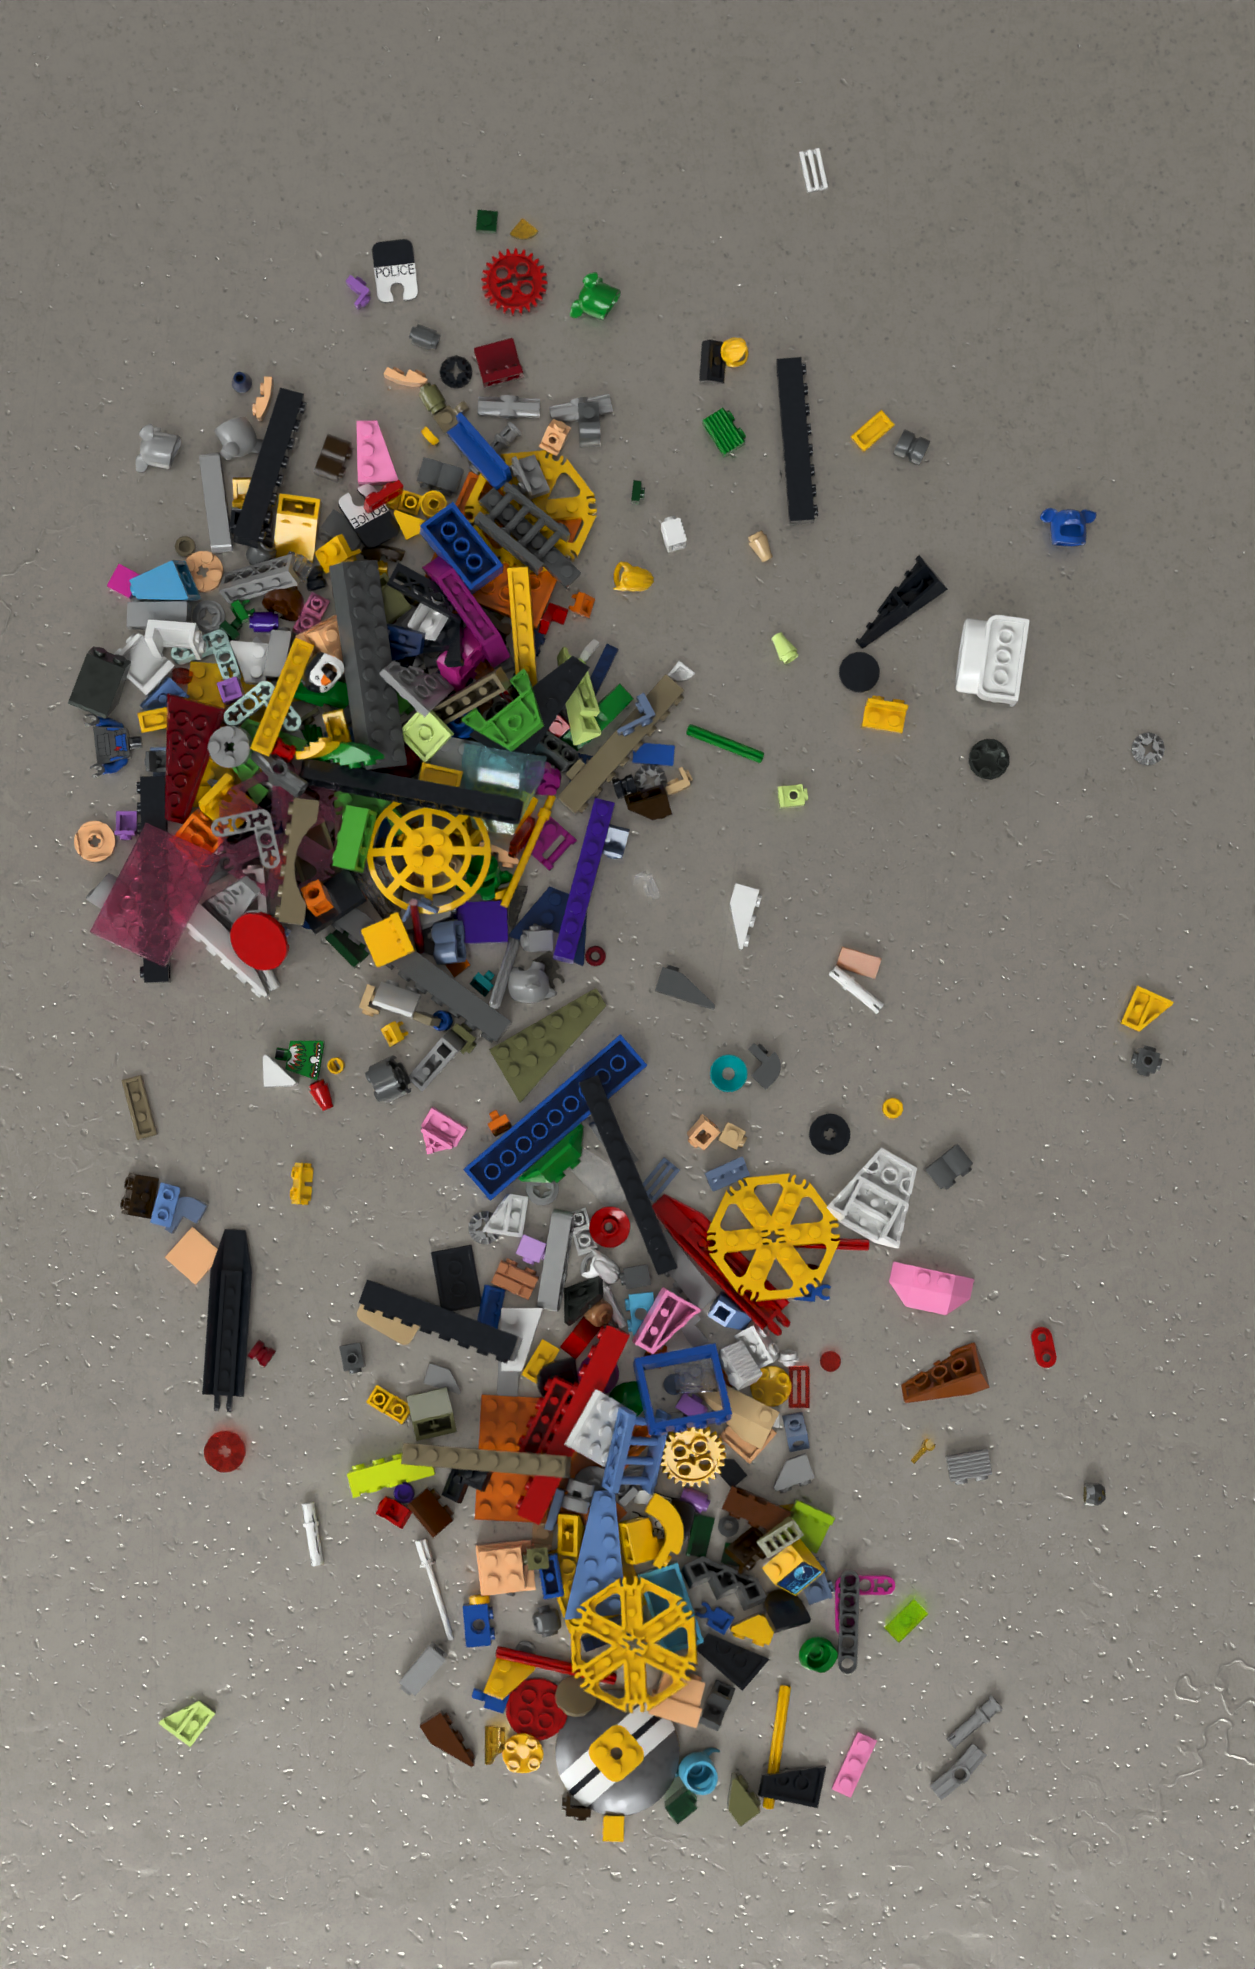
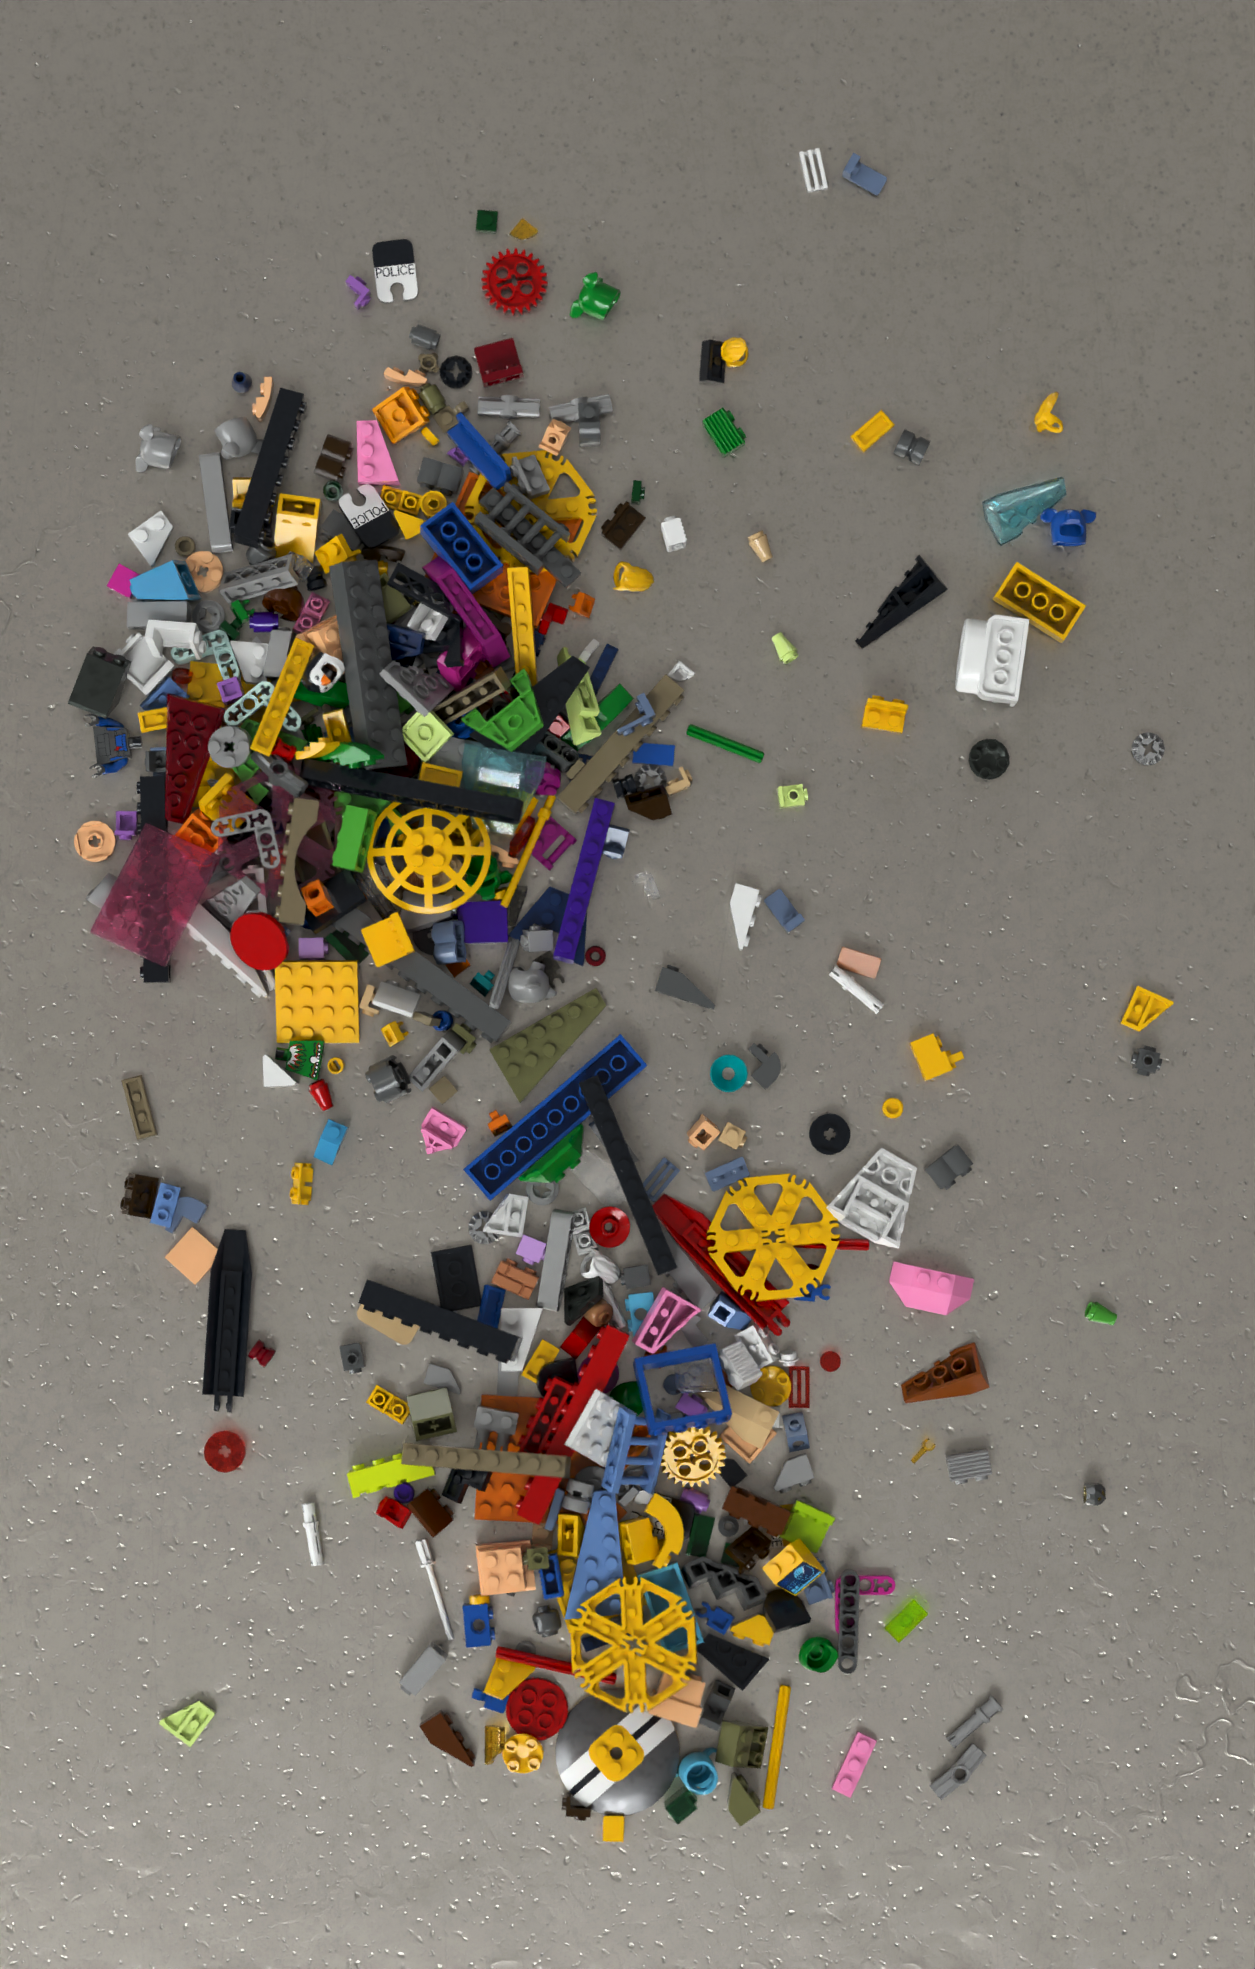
red plate [364,480,403,514] -> none
sand blue bracket [402,897,440,922] -> none
dark red bar [409,899,425,954] -> none
dark tan tile [555,1676,597,1717] -> none
olive slope [756,1516,804,1559] -> none
black wing [758,1766,826,1808] -> none
black brick [776,357,818,525] -> none
black tile [839,652,880,693] -> none
red plate [1031,1327,1057,1368] -> none
none -> white wing [128,511,174,567]
none -> yellow plate [275,960,360,1043]
none -> lavender brick [299,937,329,960]
none -> dark azure slope [313,1119,349,1165]
none -> dark green plate [323,480,344,501]
none -> light orange plate [372,387,430,444]
none -> dark tan plate [418,353,439,374]
none -> dark tan tile [429,1075,458,1105]
none -> medium lavender tile [447,447,469,467]
none -> light grey brick [474,1405,519,1452]
none -> dark brown bracket [601,501,646,551]
none -> olive slope [715,1720,768,1769]
none -> sand blue bracket [764,889,805,933]
none -> sand blue bracket [842,153,887,196]
none -> yellow hinge [909,1033,964,1081]
none -> clear light blue wedge [982,477,1066,546]
none -> yellow brick [992,562,1086,643]
none -> yellow piece [1034,392,1064,433]
none -> bright green cone [1085,1302,1117,1325]

